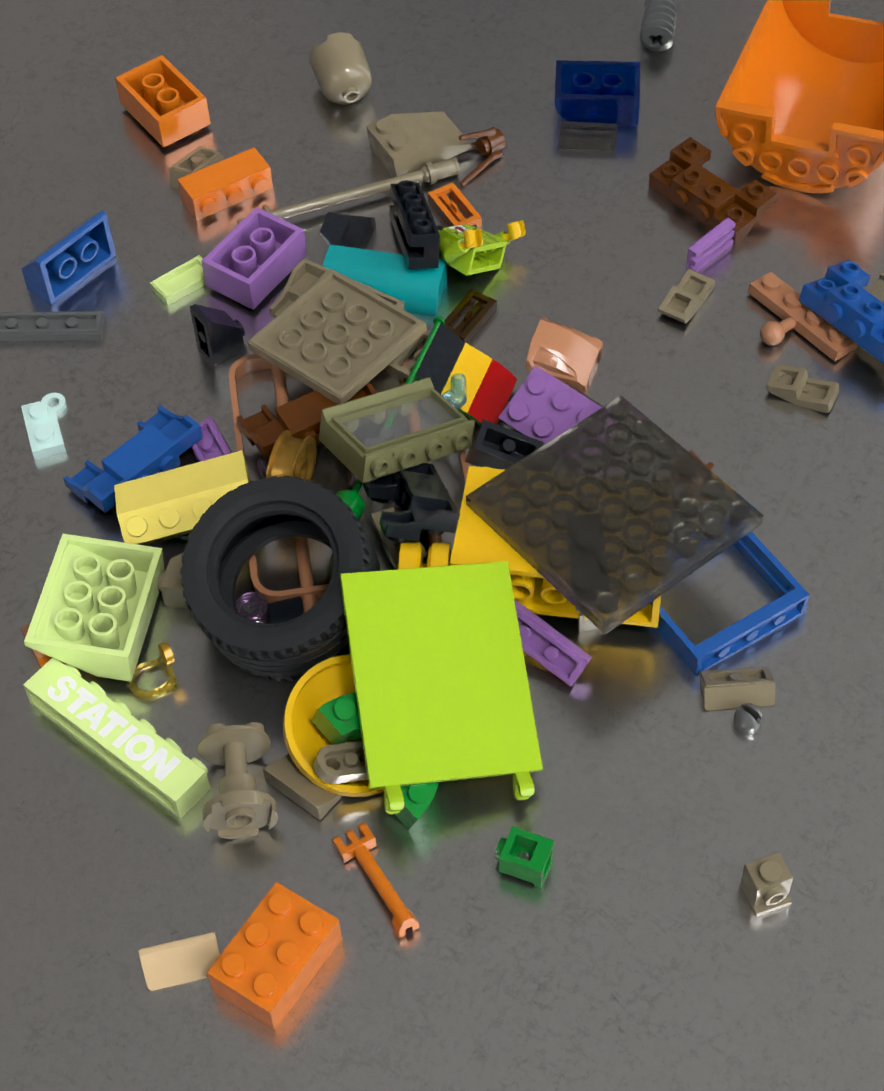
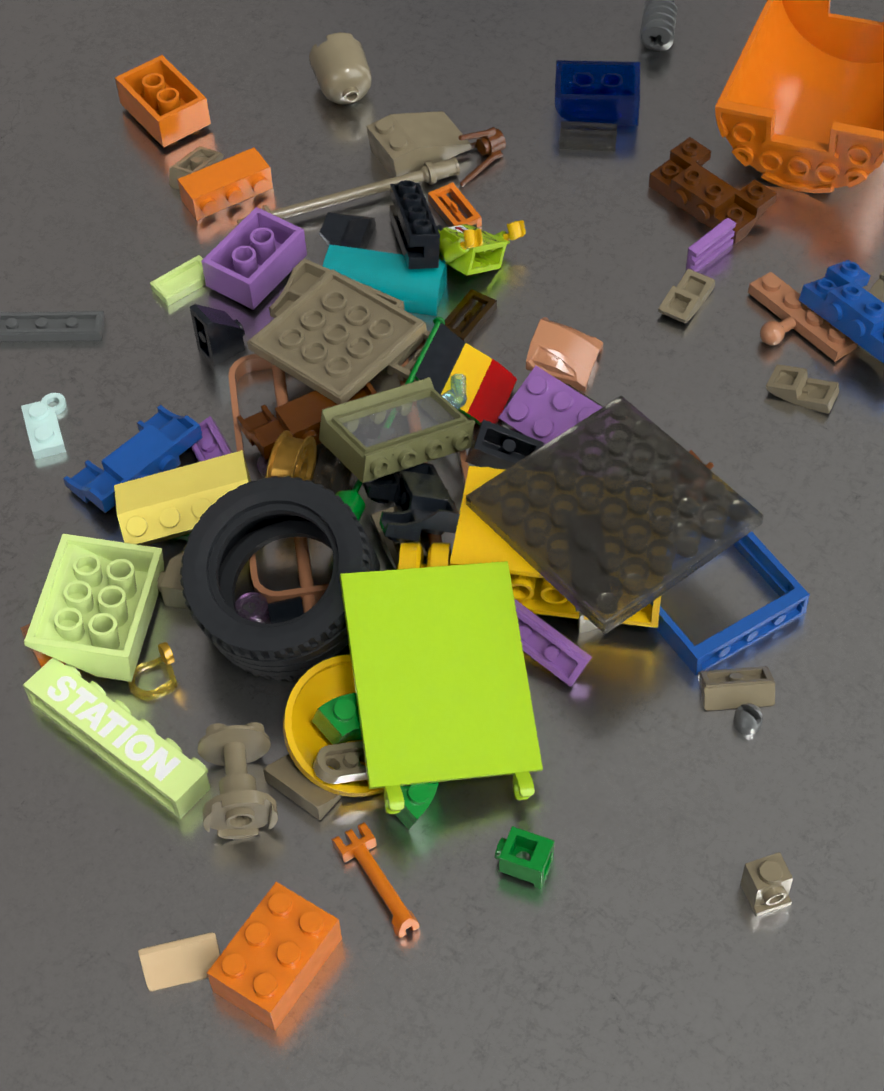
blue slope [21,211,116,306] -> none

